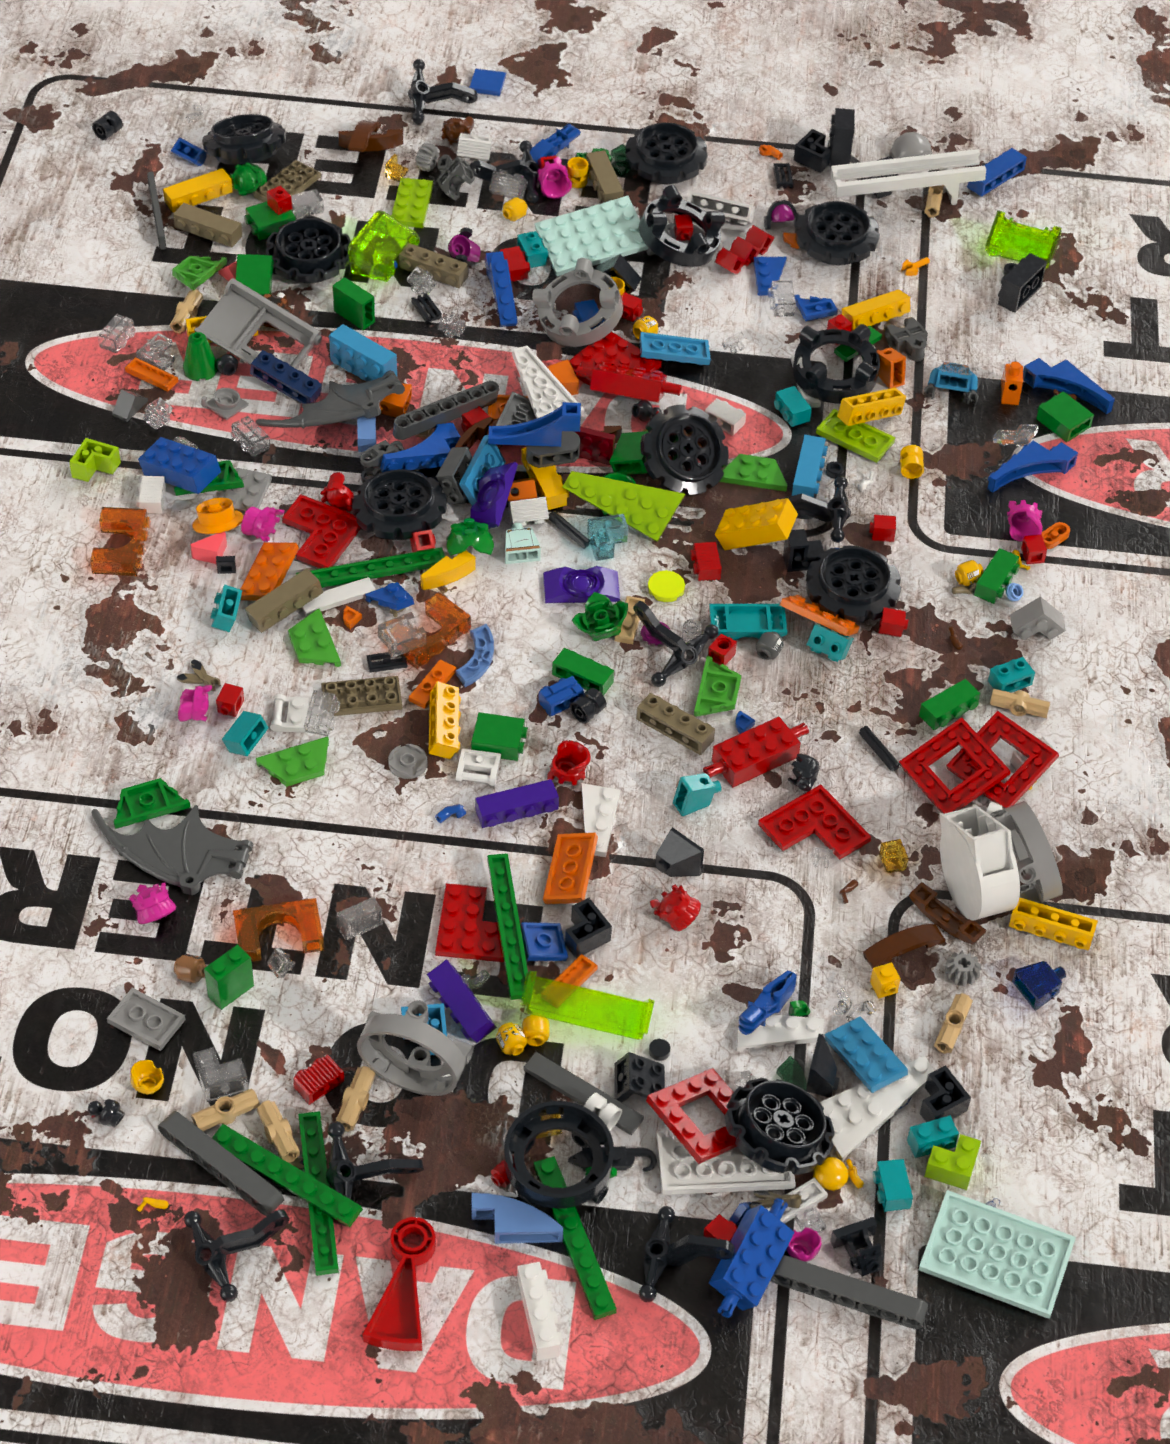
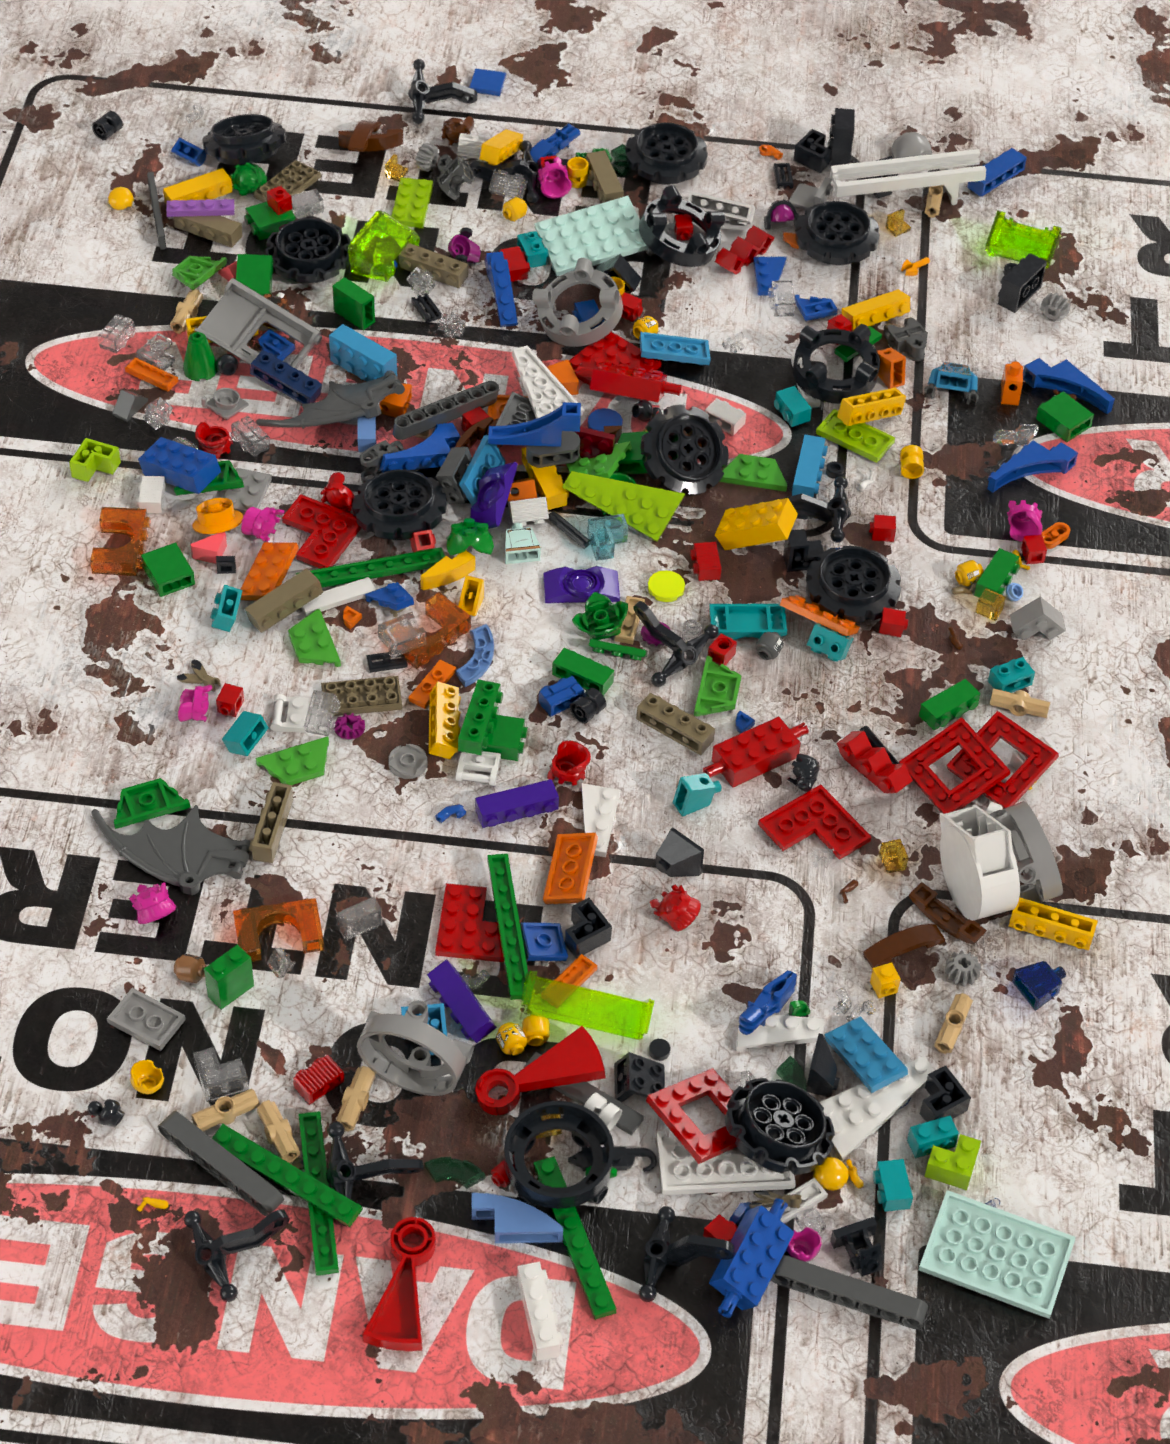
none -> yellow hair [108,187,134,210]
none -> green brick [141,542,195,597]
none -> medium lavender plate [167,199,235,217]
none -> red hair [195,422,233,459]
none -> dark tan brick [249,782,293,863]
none -> blue wing [258,329,296,361]
none -> magenta gear [334,713,365,740]
none -> clear green tile [424,1157,486,1189]
none -> yellow slope [457,575,484,616]
none -> green brick [458,679,503,755]
none -> red piece [475,1025,606,1115]
none -> yellow brick [480,129,524,165]
none -> bright green wing [566,441,632,478]
none -> blue tile [587,408,623,431]
none -> green tile [589,639,648,661]
none -> light grey bracket [789,177,833,210]
none -> red brick [836,731,913,793]
none -> clear yellow panel [885,209,911,237]
none -> clear yellow panel [976,589,1006,621]
none -> light grey gear [1040,293,1070,322]

